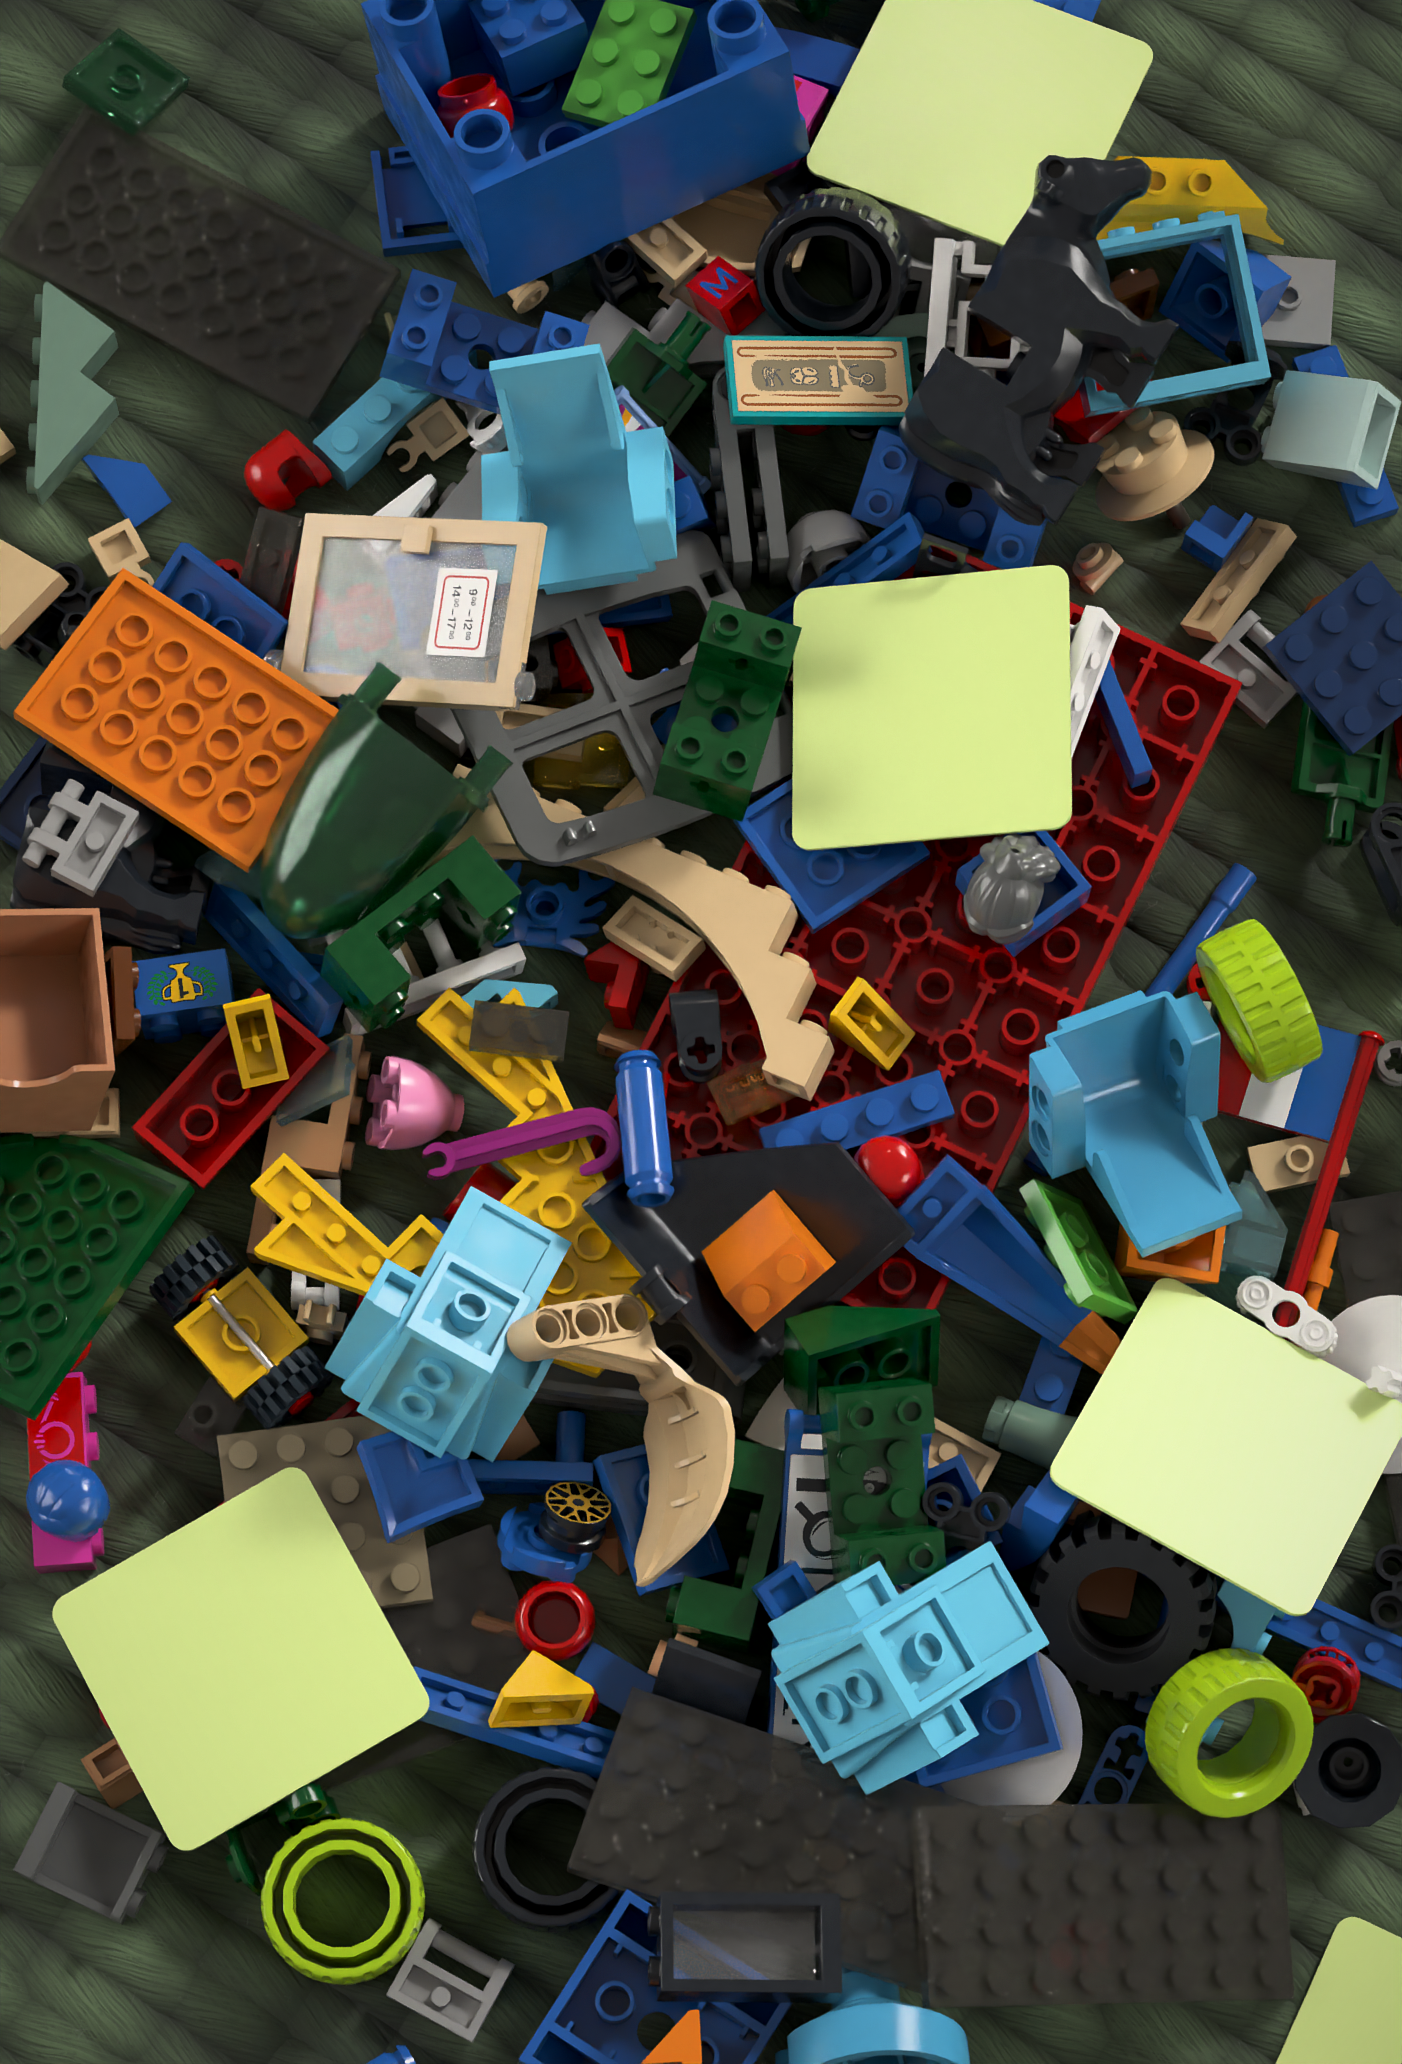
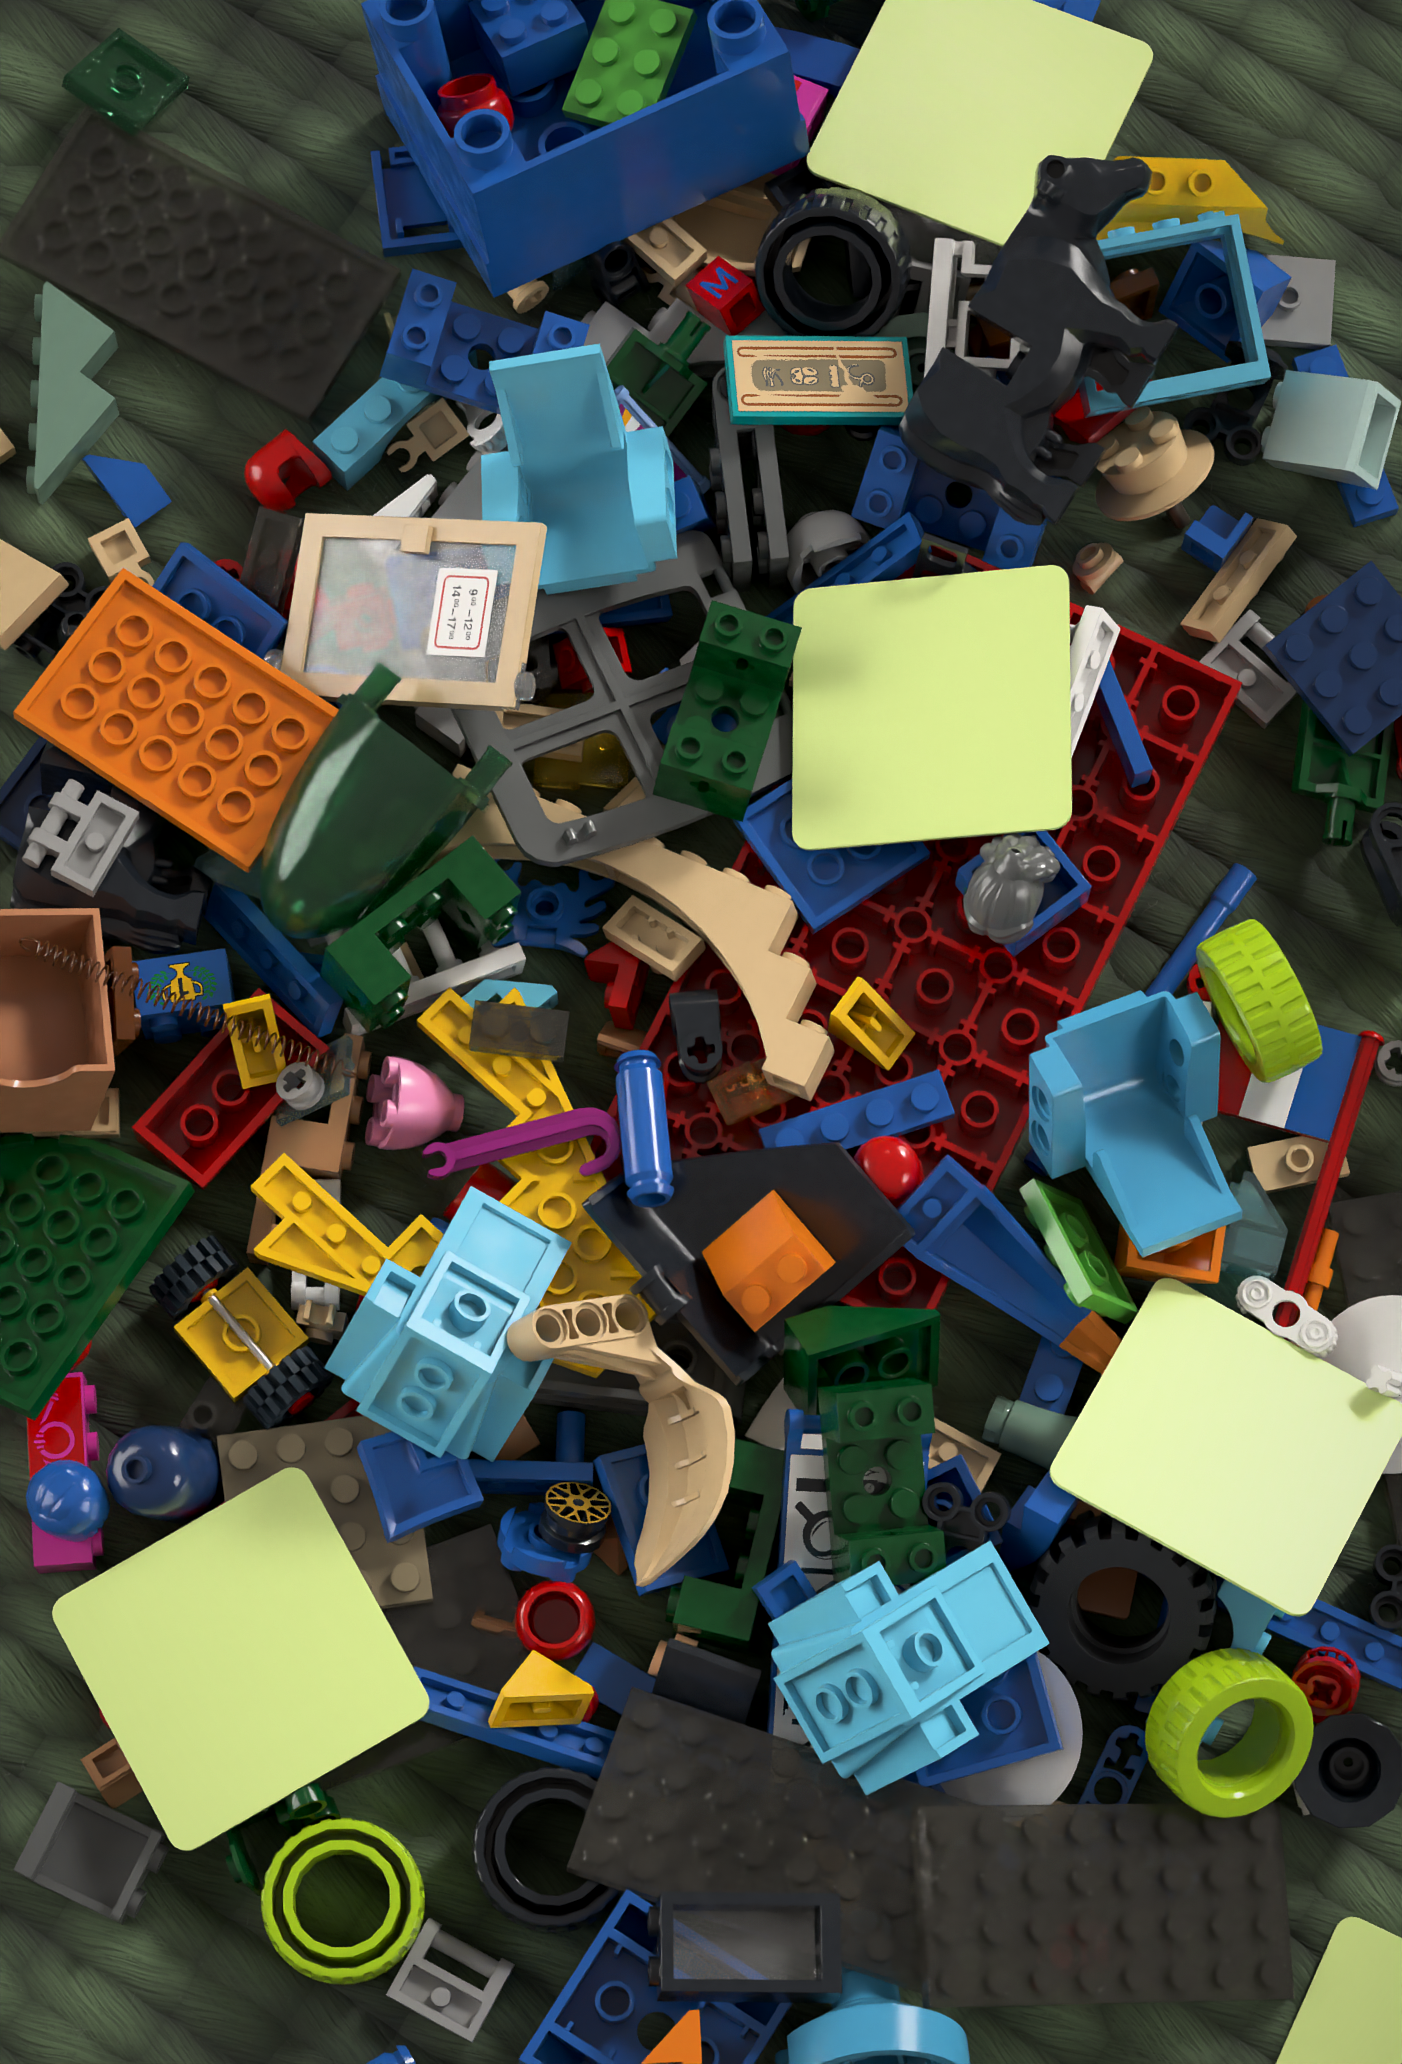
none -> reddish brown piece [19,937,357,1078]
none -> dark blue cylinder [106,1425,222,1524]
none -> light grey bush [276,1062,325,1110]

